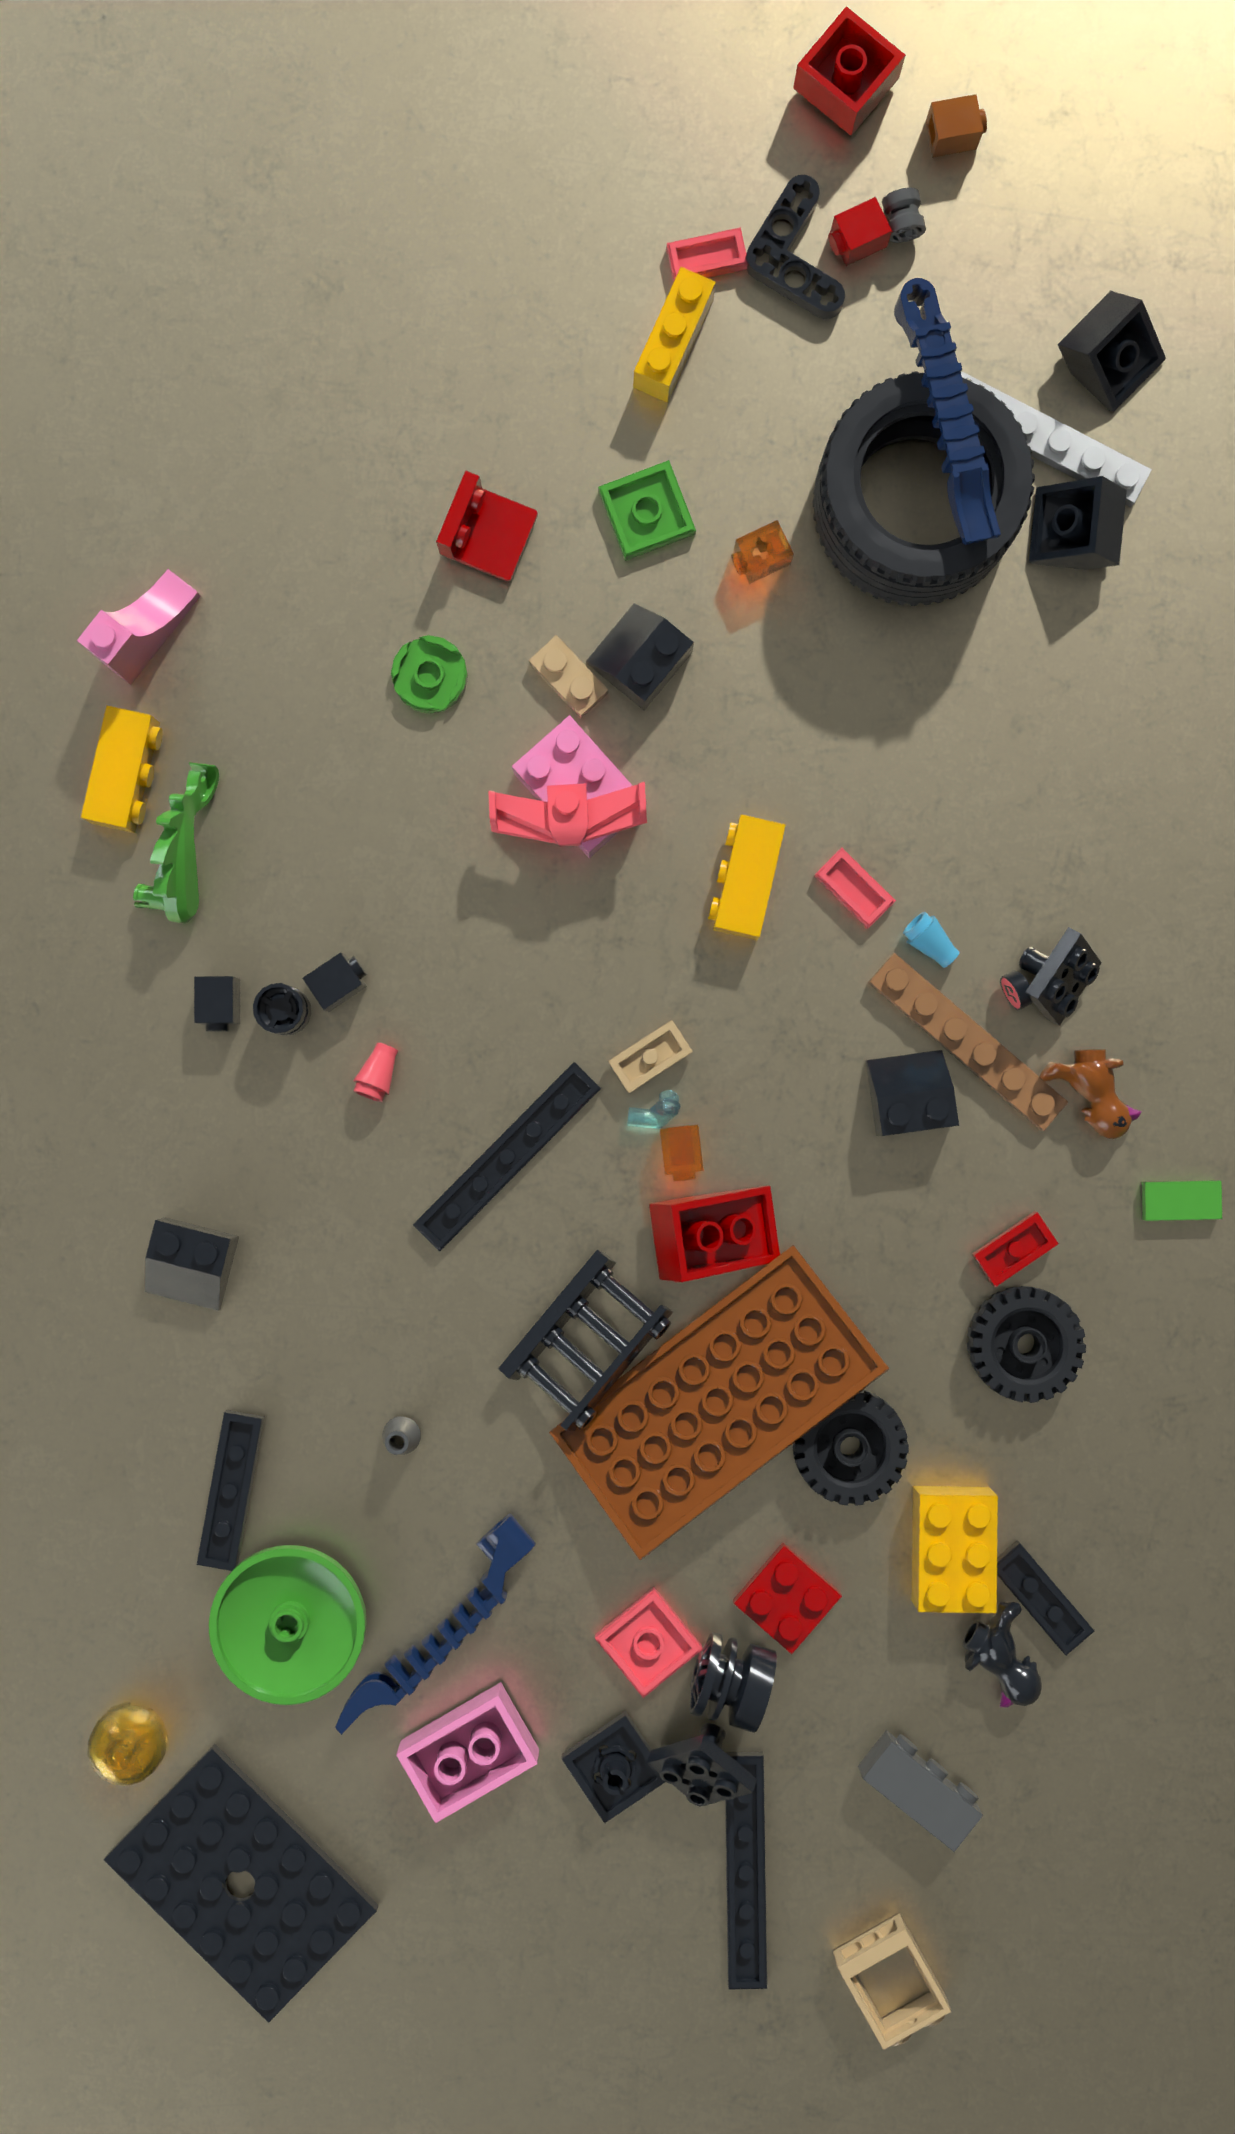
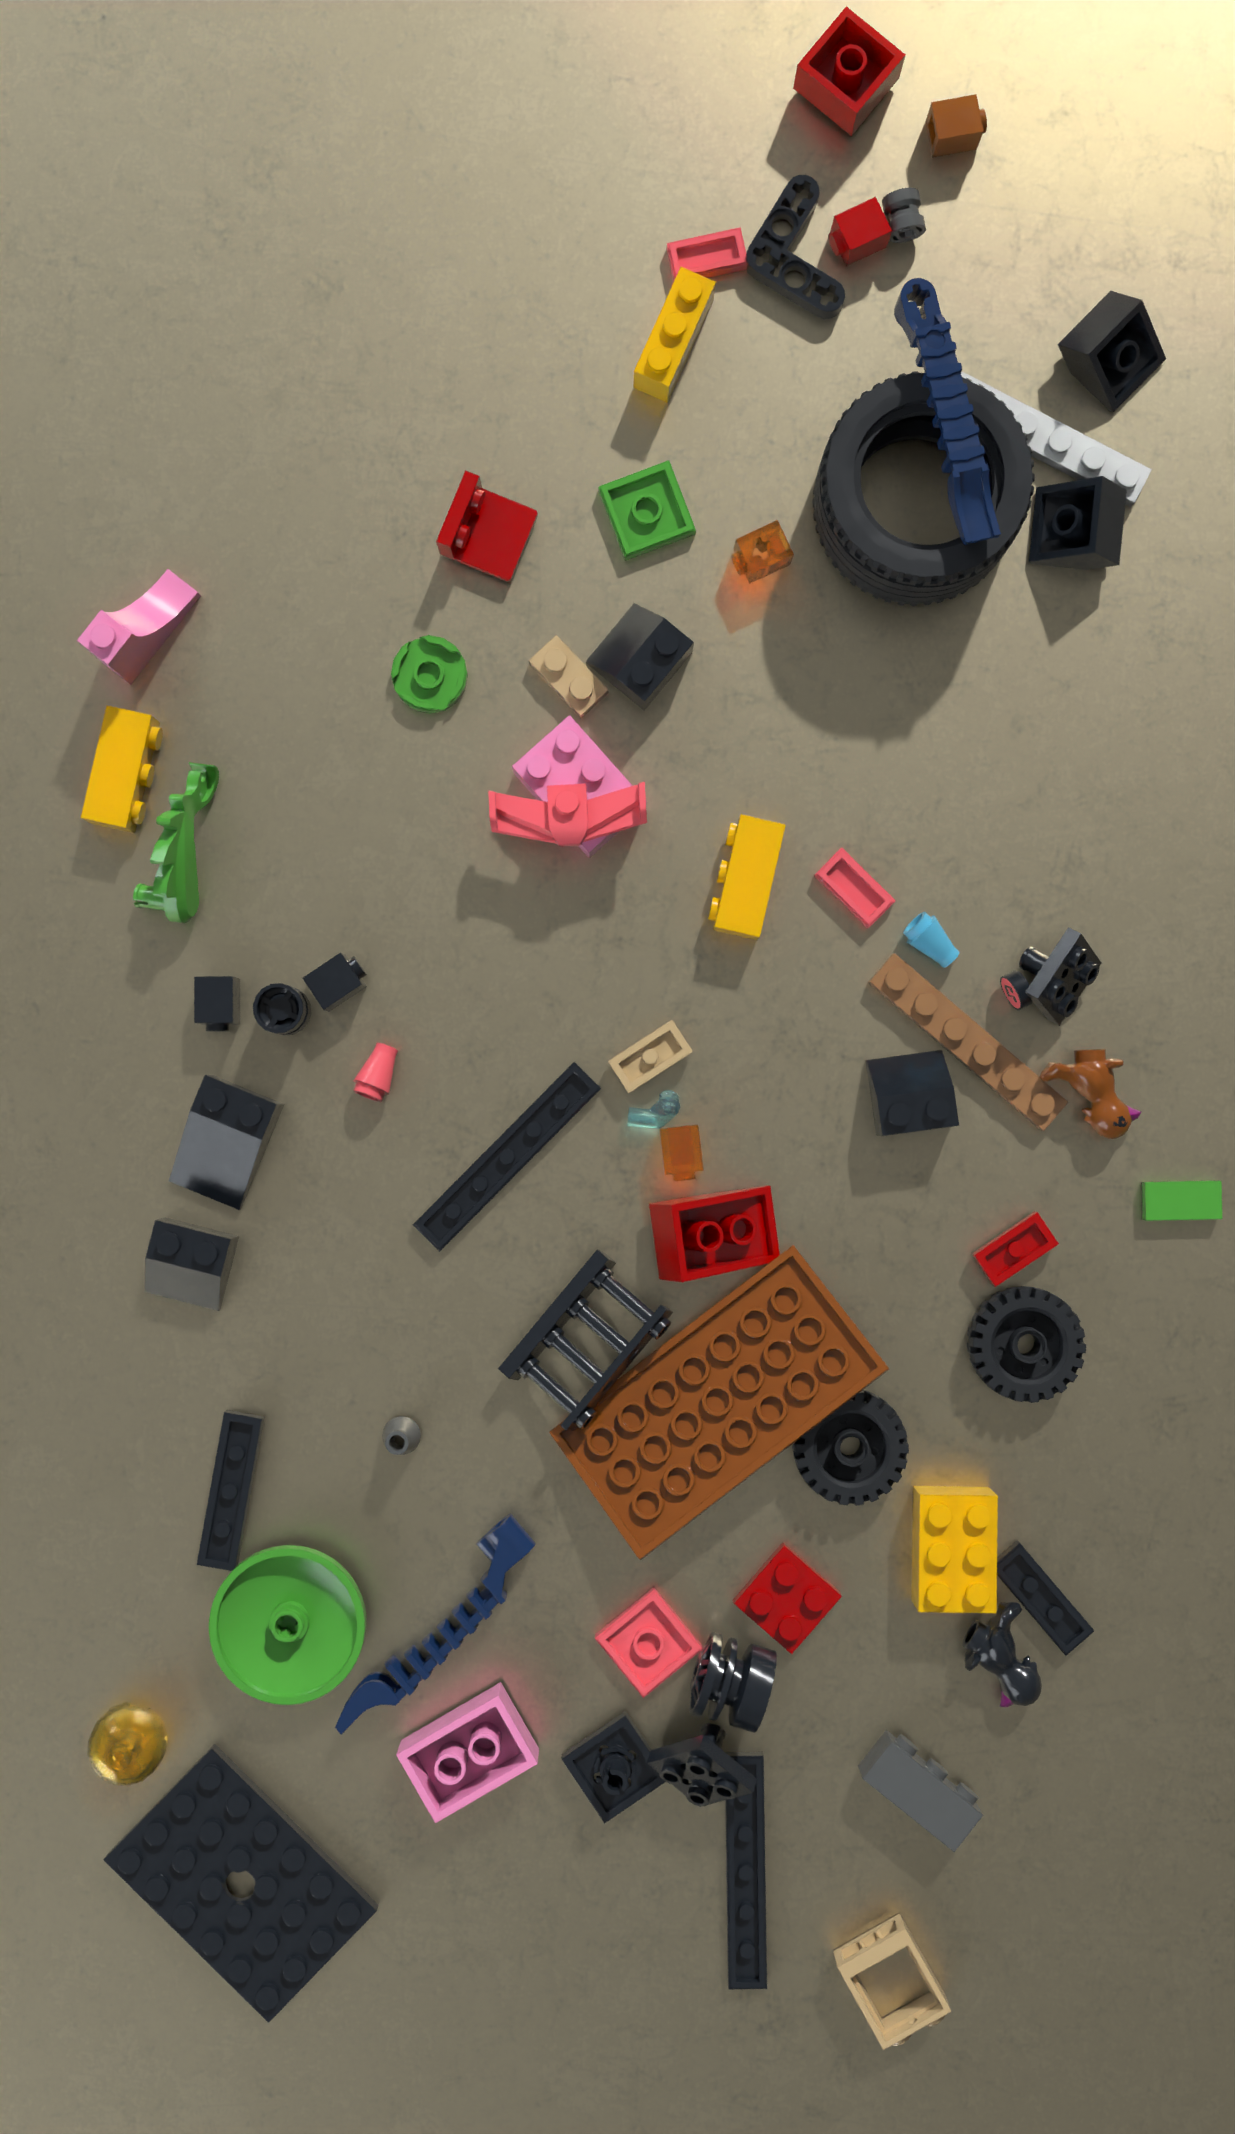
none -> black slope [169,1075,284,1210]

